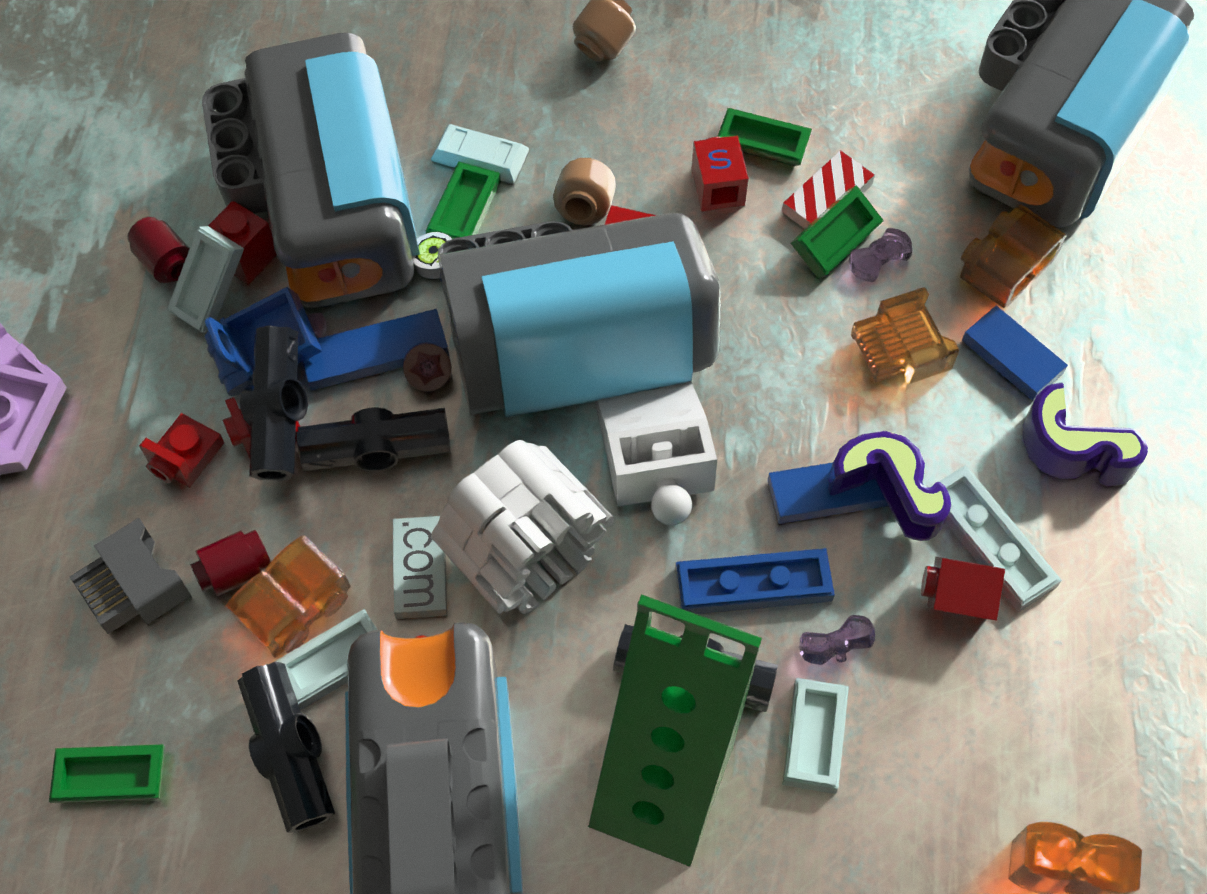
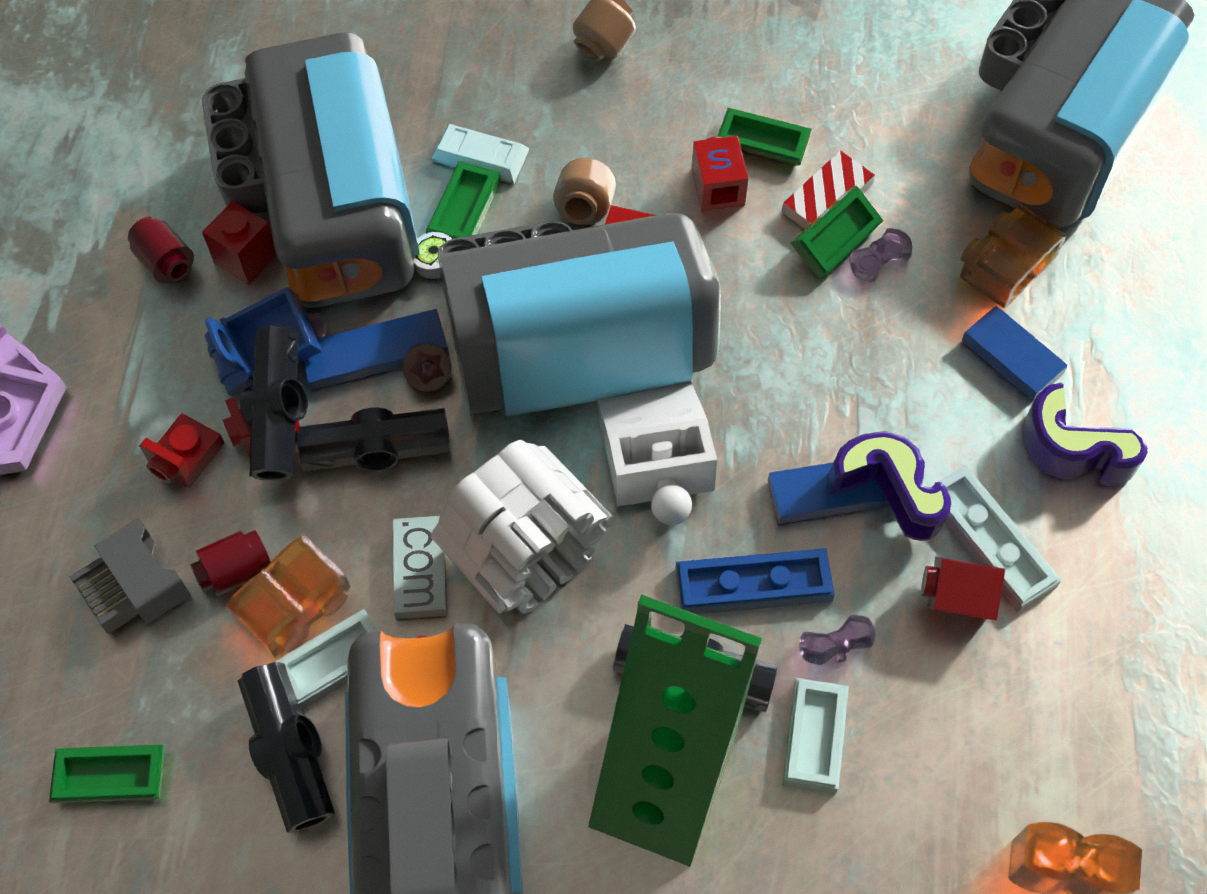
light aqua tile [167,226,244,333] -> none
clear orange piece [851,287,959,384] -> none

